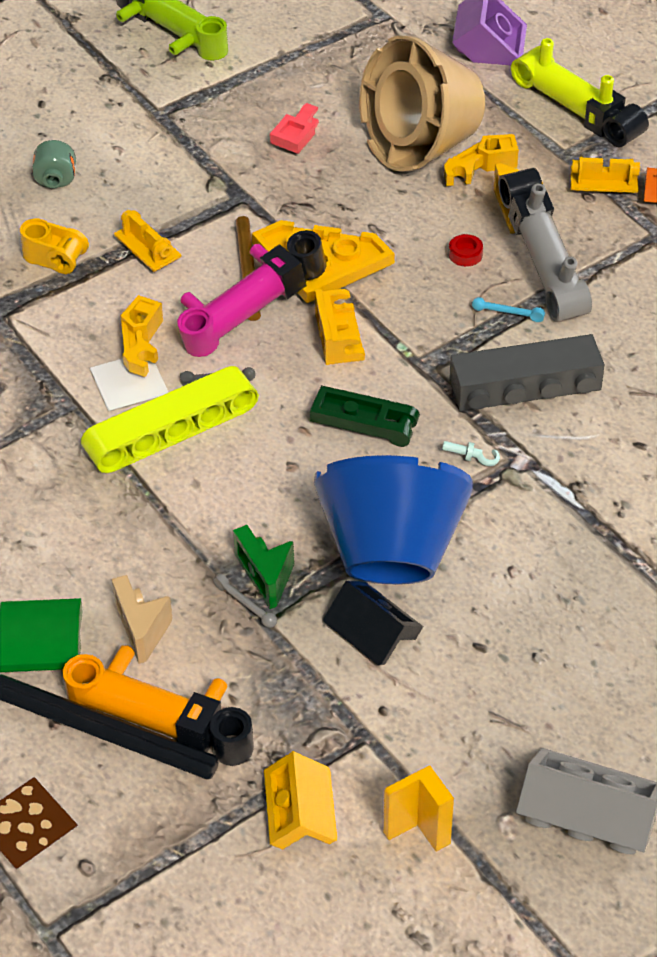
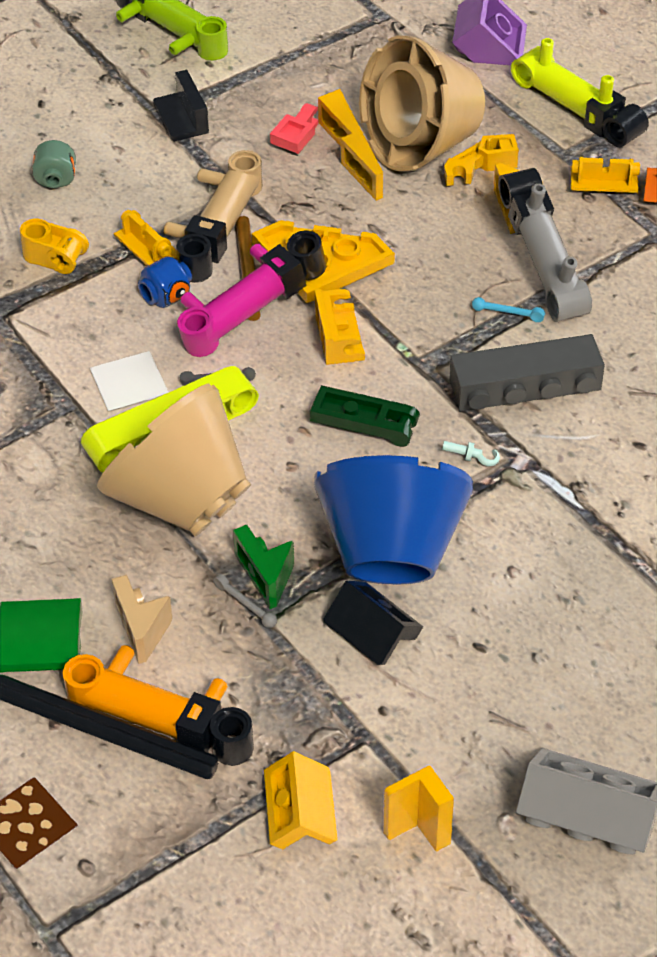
yellow piece [120,295,163,377] -> none
red tile [449,234,483,267] -> none
none -> tan cone [97,383,251,537]
none -> blue head [138,256,192,308]
none -> black panel [153,69,209,142]
none -> piece [164,150,263,283]
none -> yellow slope [318,89,383,201]

